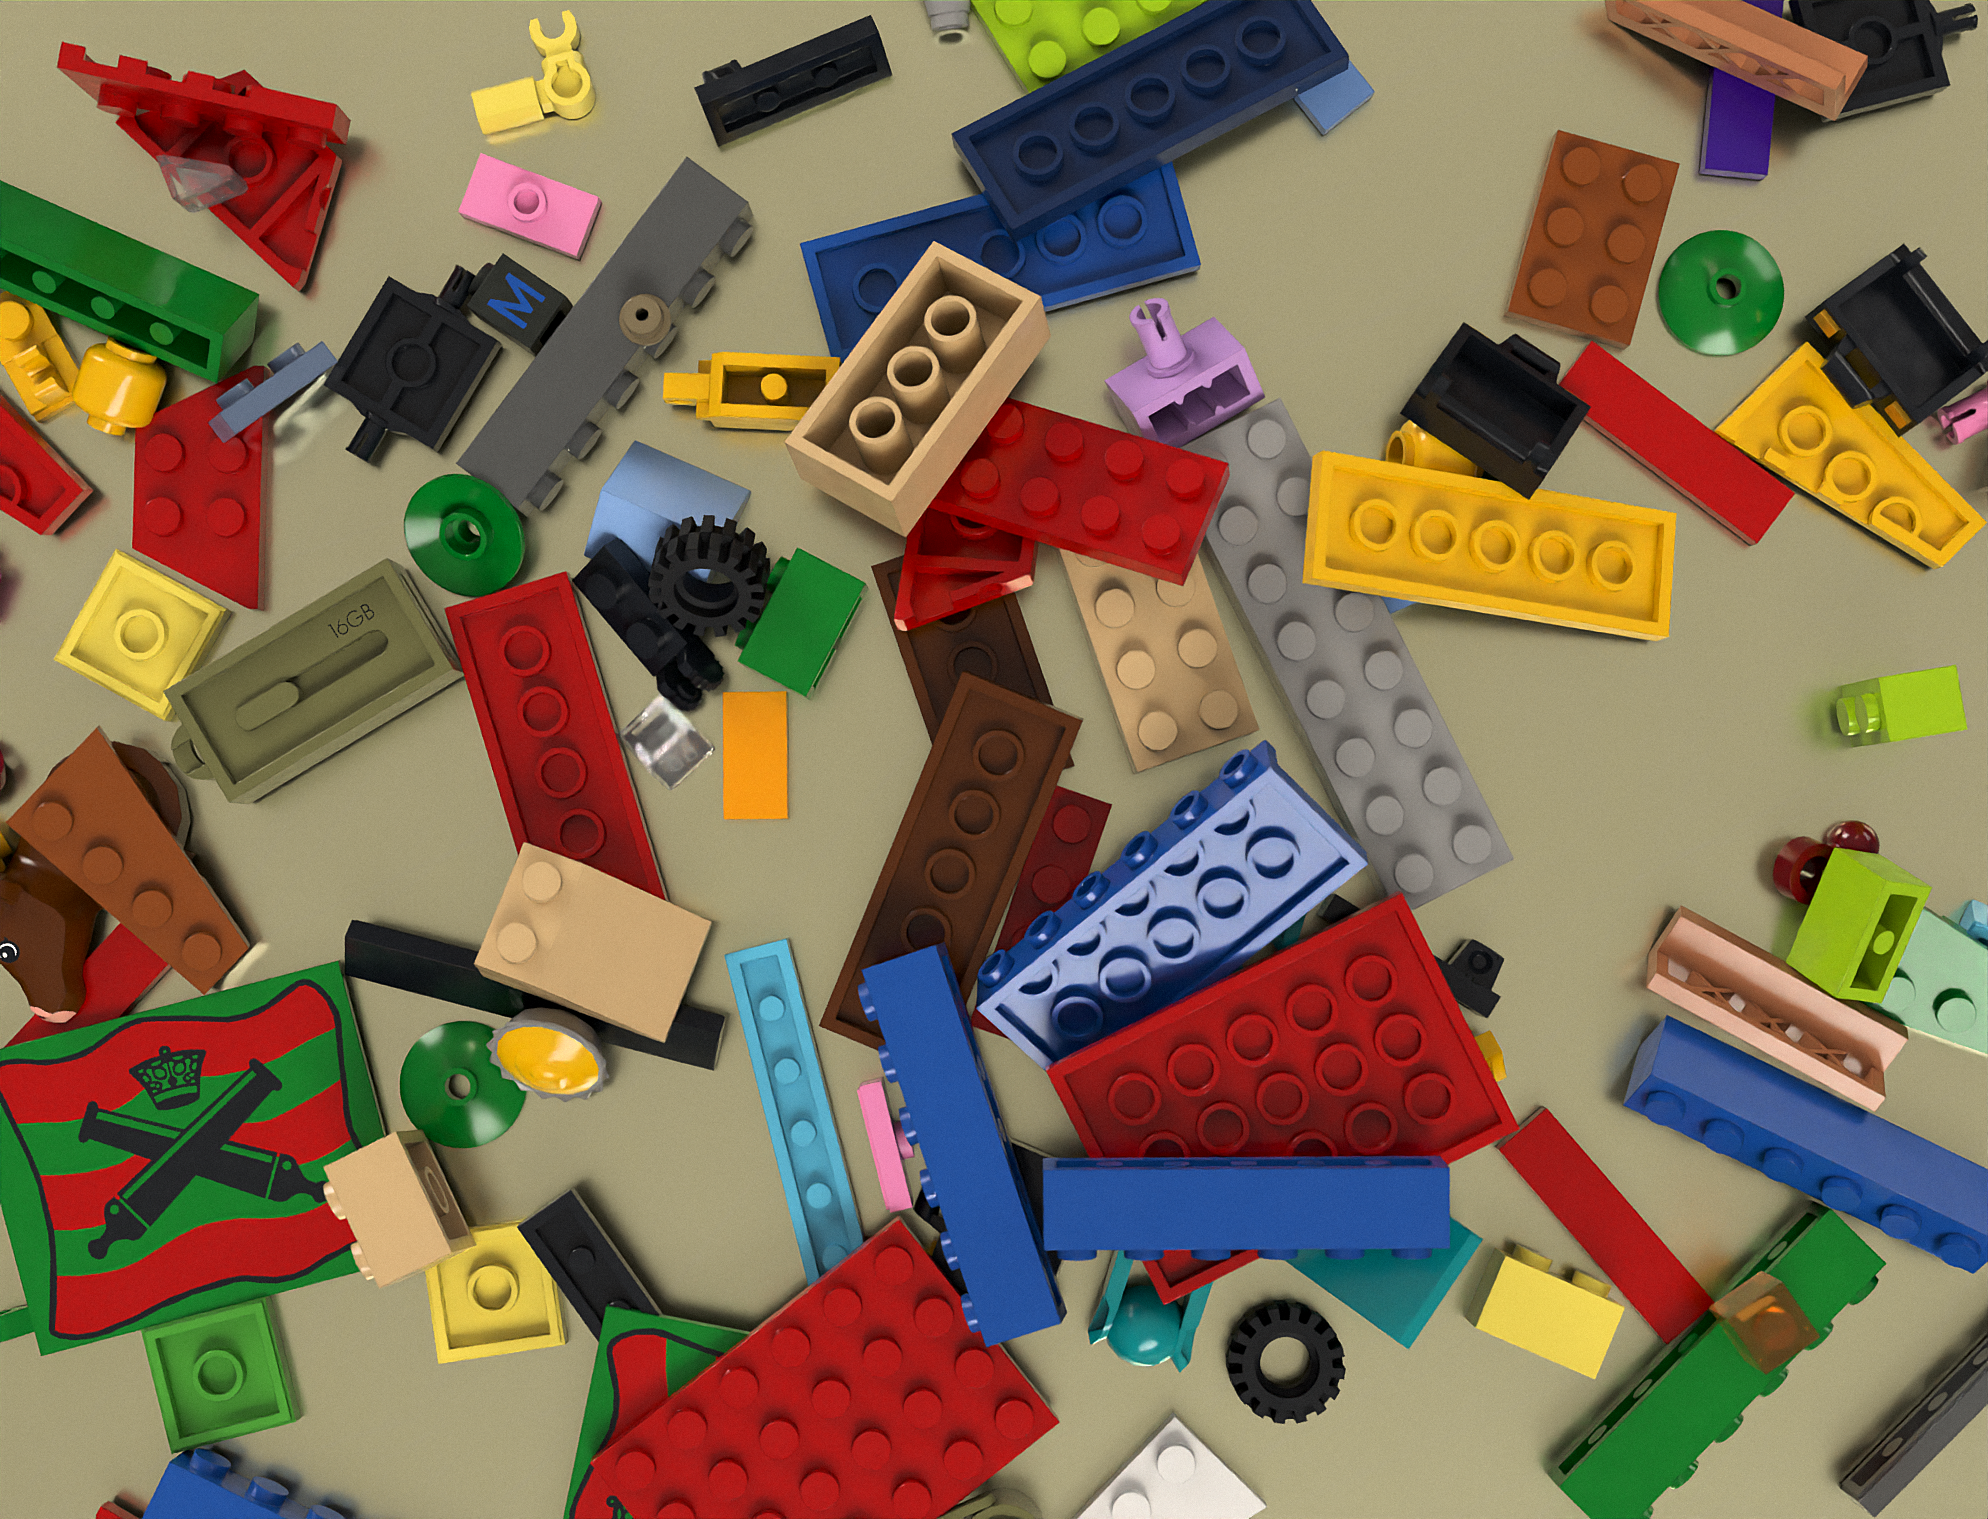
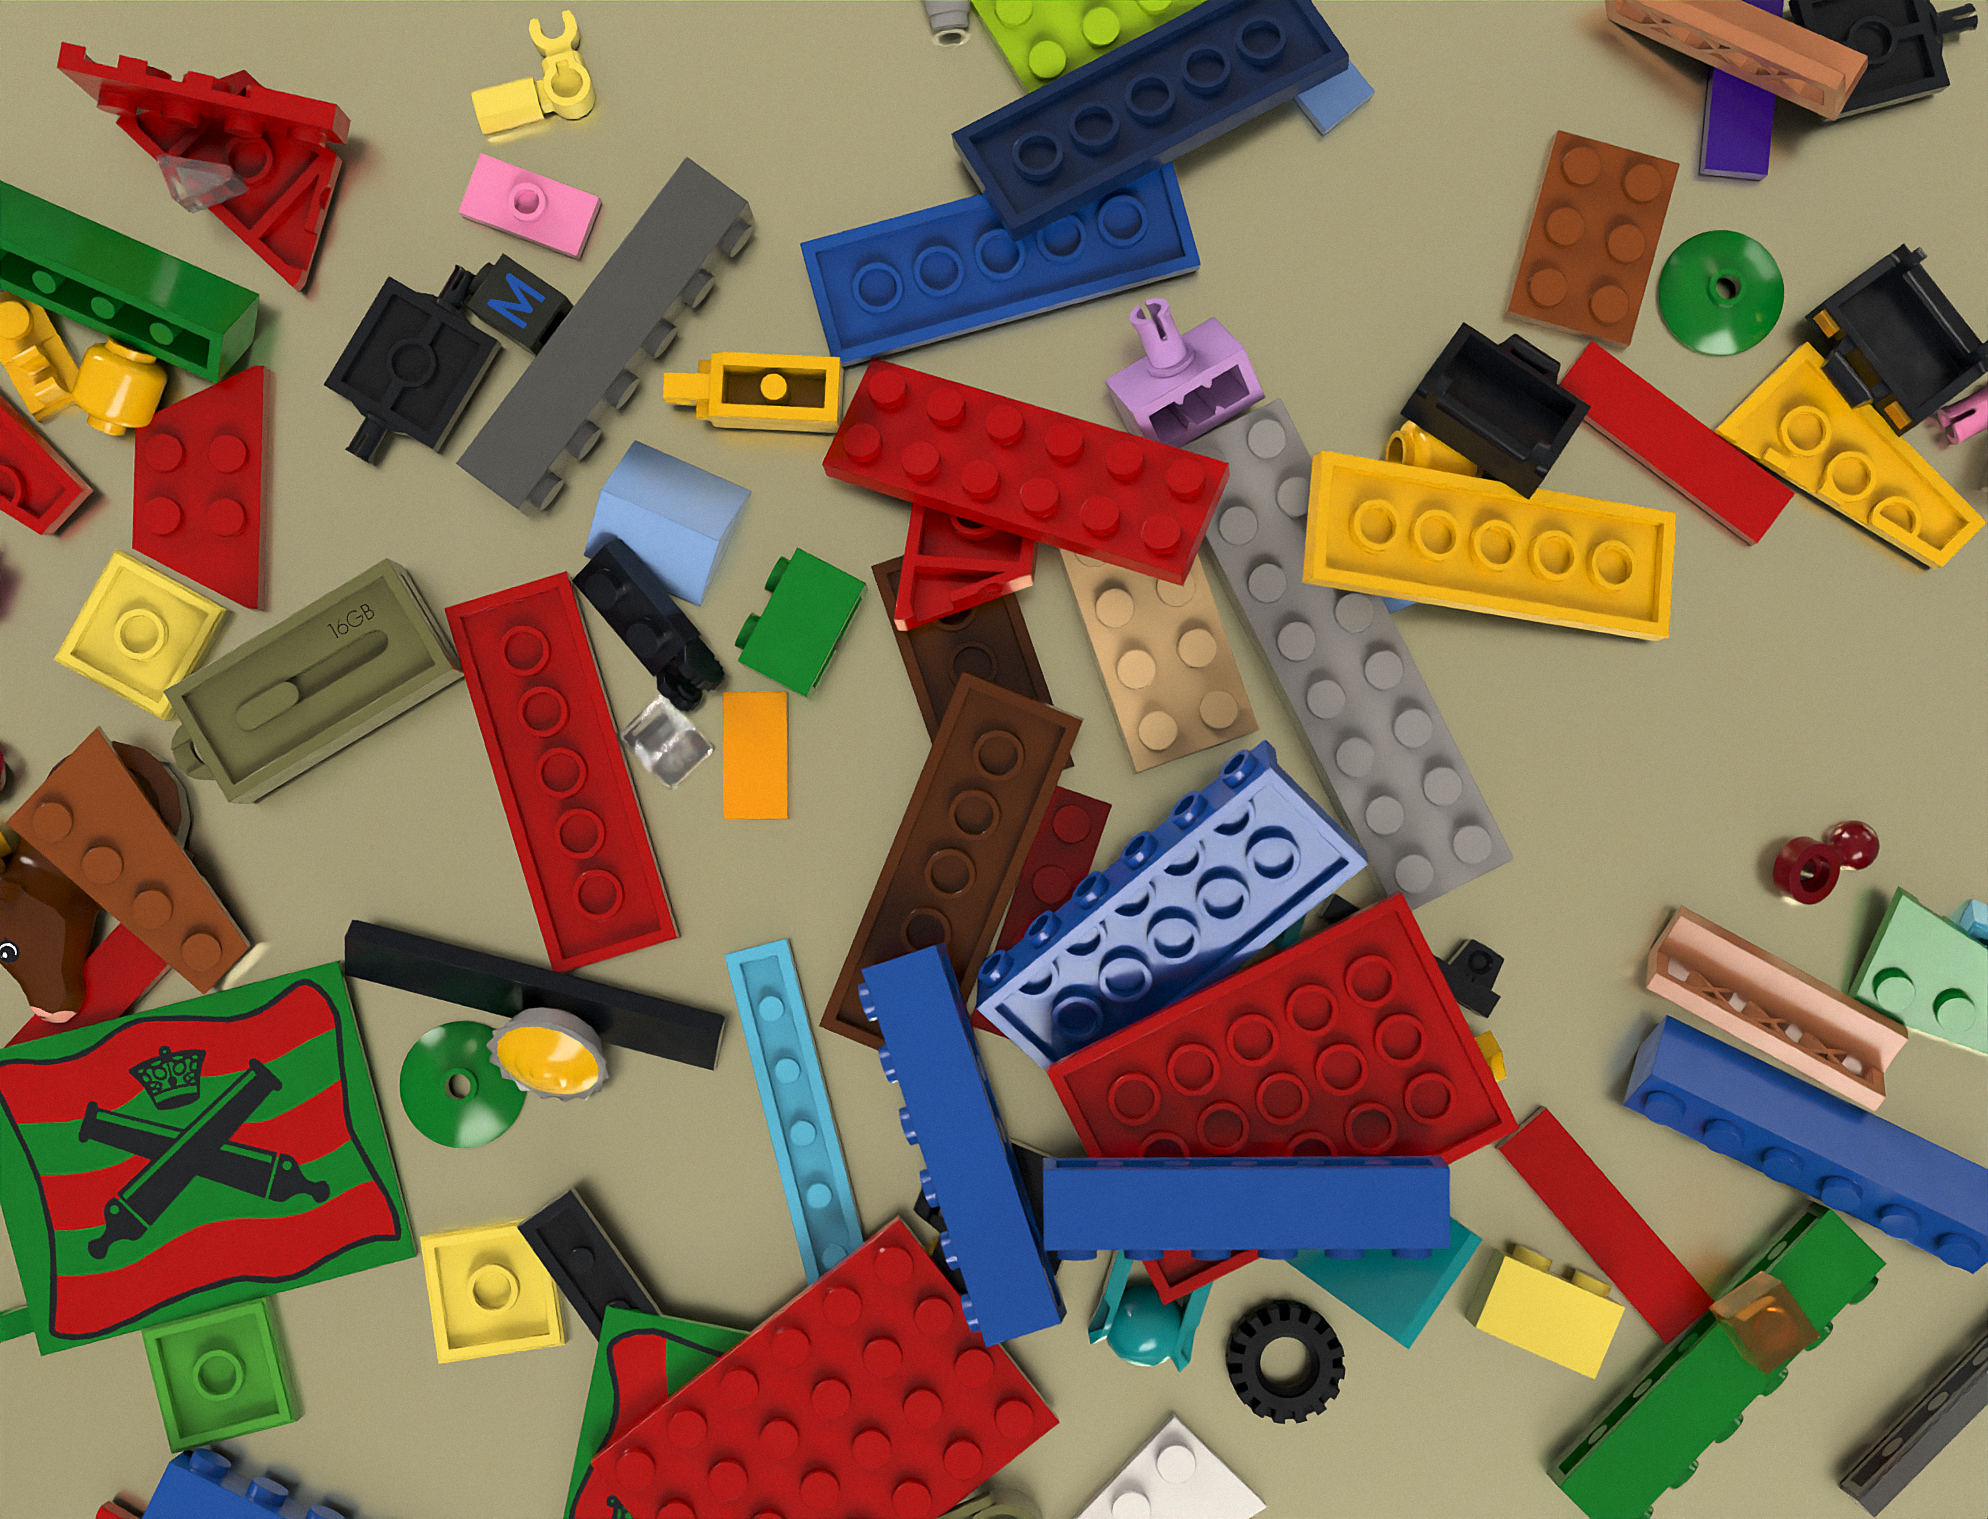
sand blue plate [208,341,338,443] -> none
tan brick [323,1129,476,1288] -> none
green dish [404,474,525,596] -> none
tan slope [474,842,712,1043] -> none
dark tan piece [619,294,671,346] -> none
black tyre [648,515,770,637] -> none
black hinge [694,15,893,147] -> none
tan brick [784,241,1051,538] -> none
bright pink plate [857,1077,915,1213] -> none
lime brick [1785,847,1932,1003] -> none
lime brick [1836,665,1968,748] -> none

